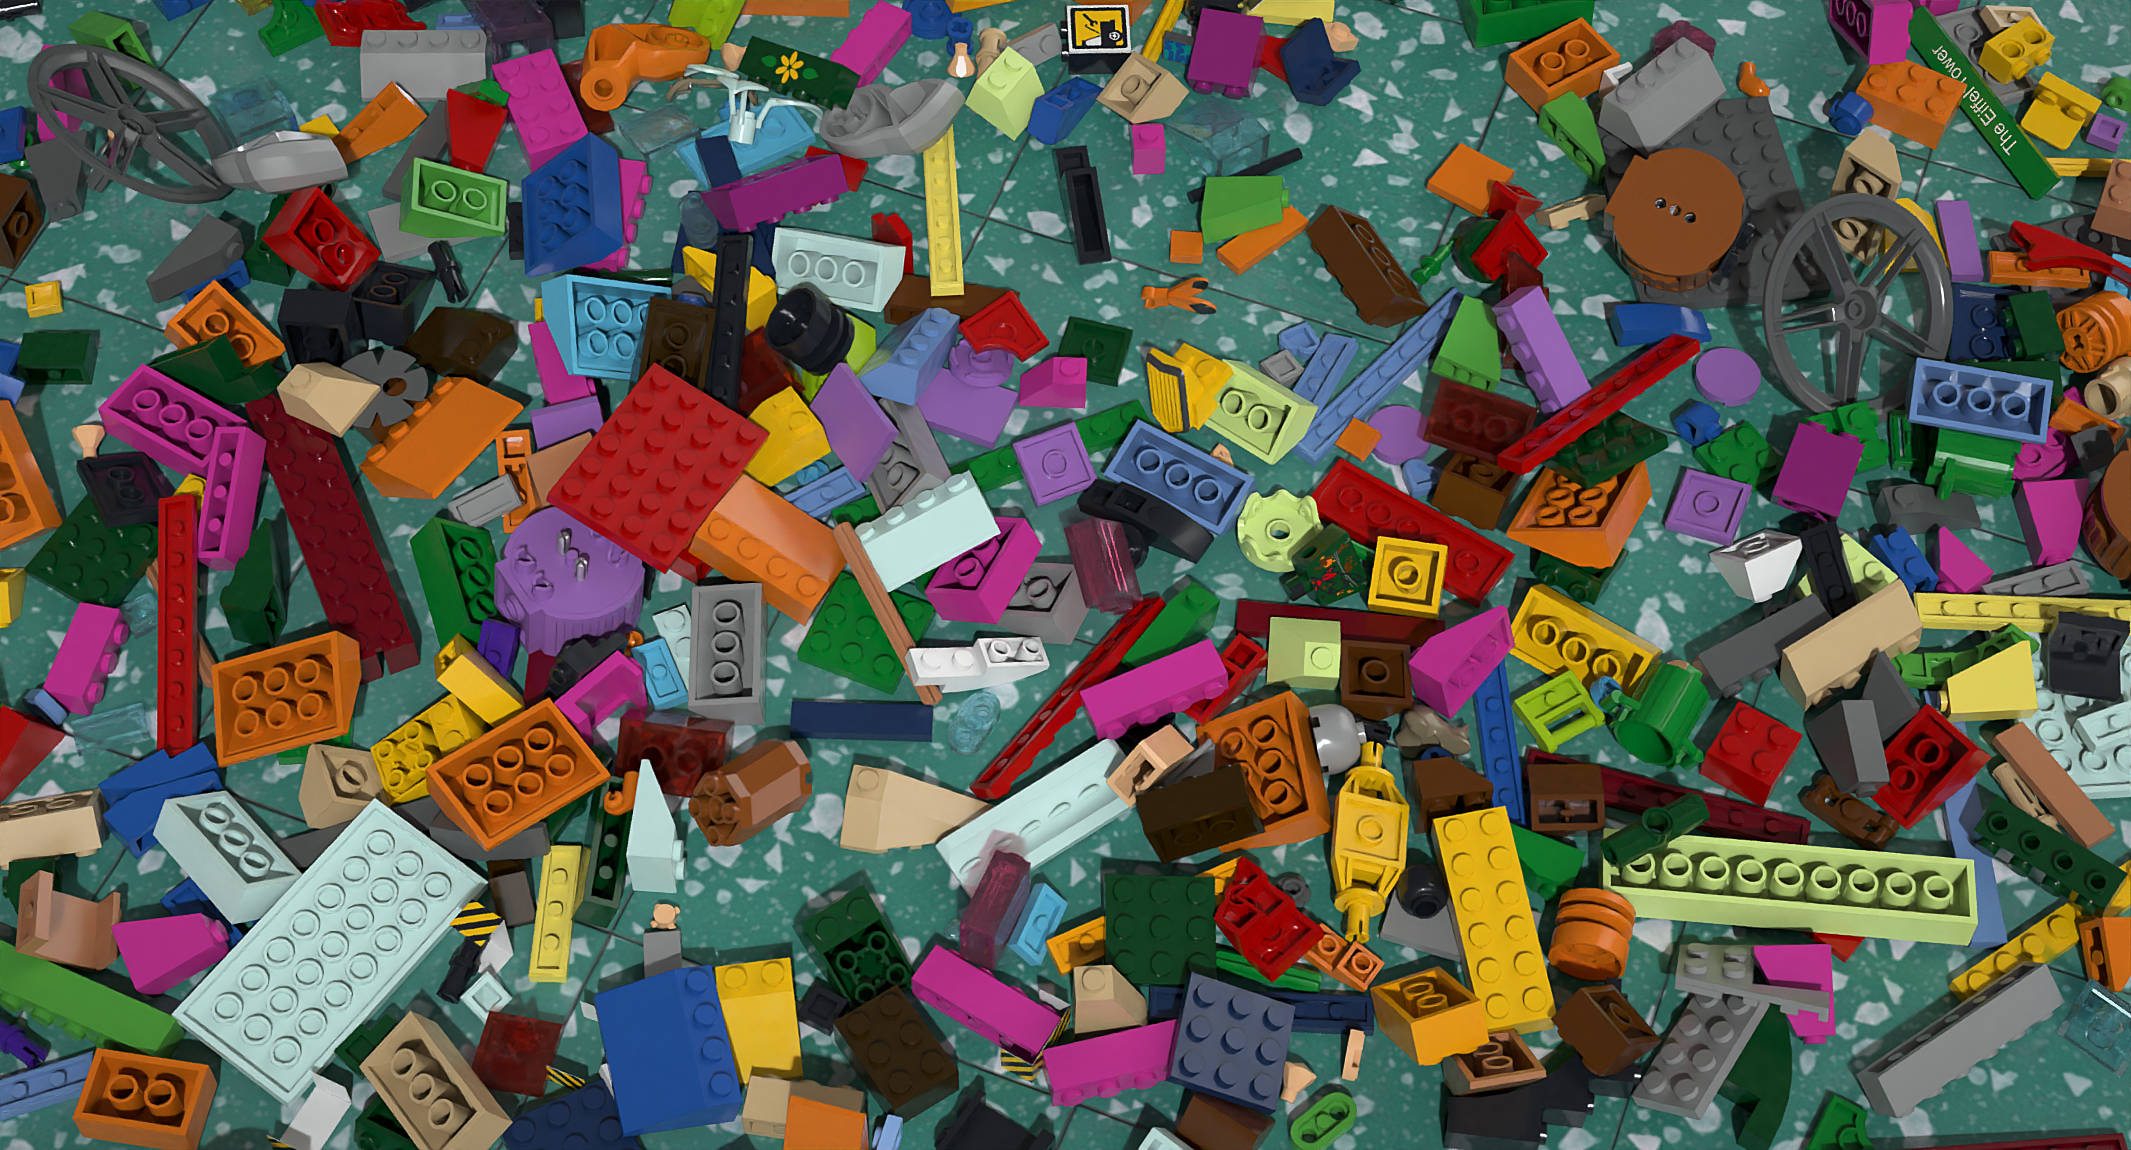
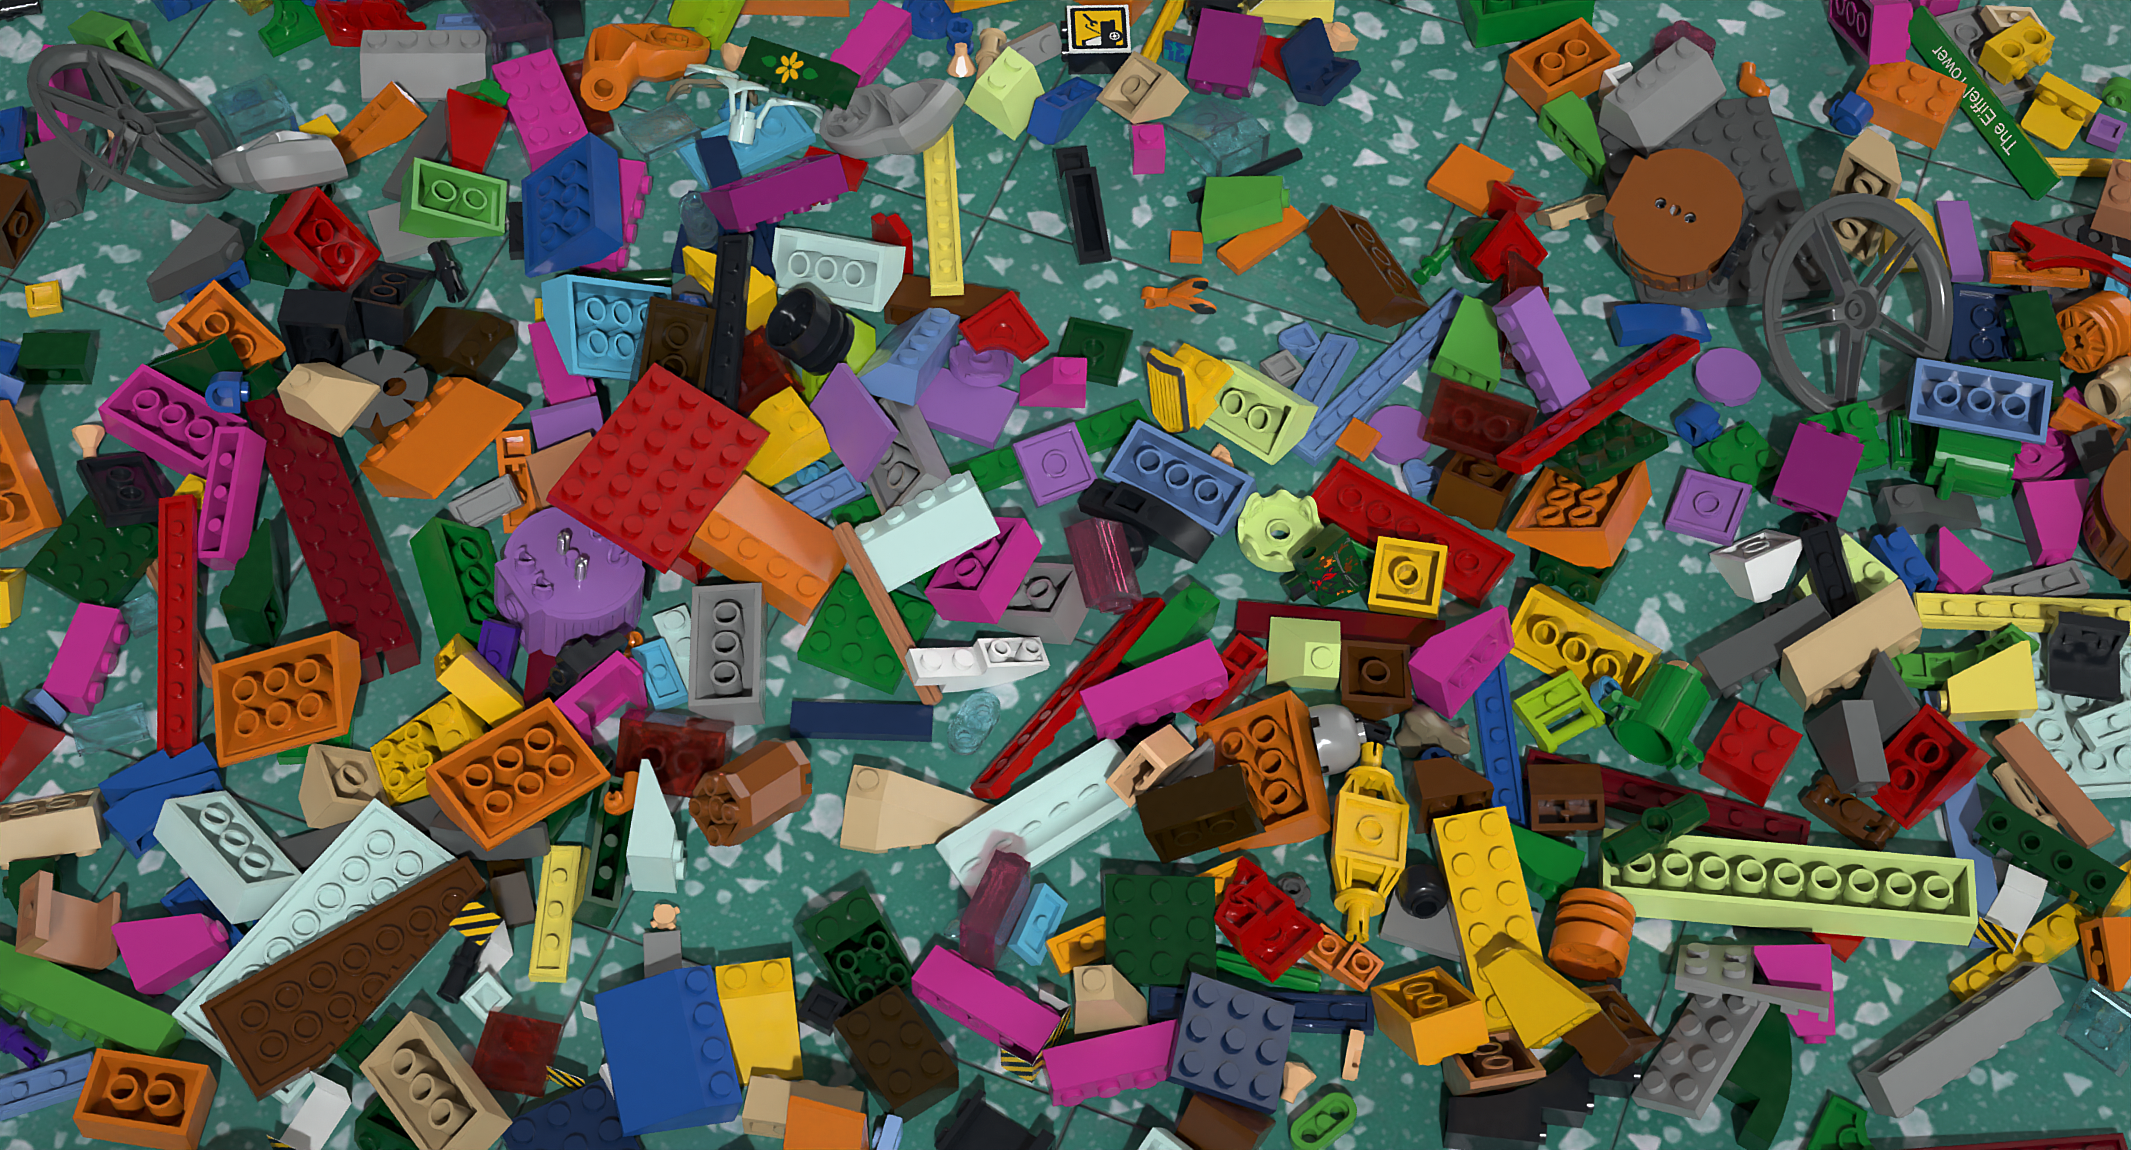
none -> reddish brown wing [199,856,486,1103]
none -> blue plate [205,371,250,413]
none -> yellow slope [1482,947,1602,1049]
none -> white sticker [1974,864,2048,954]

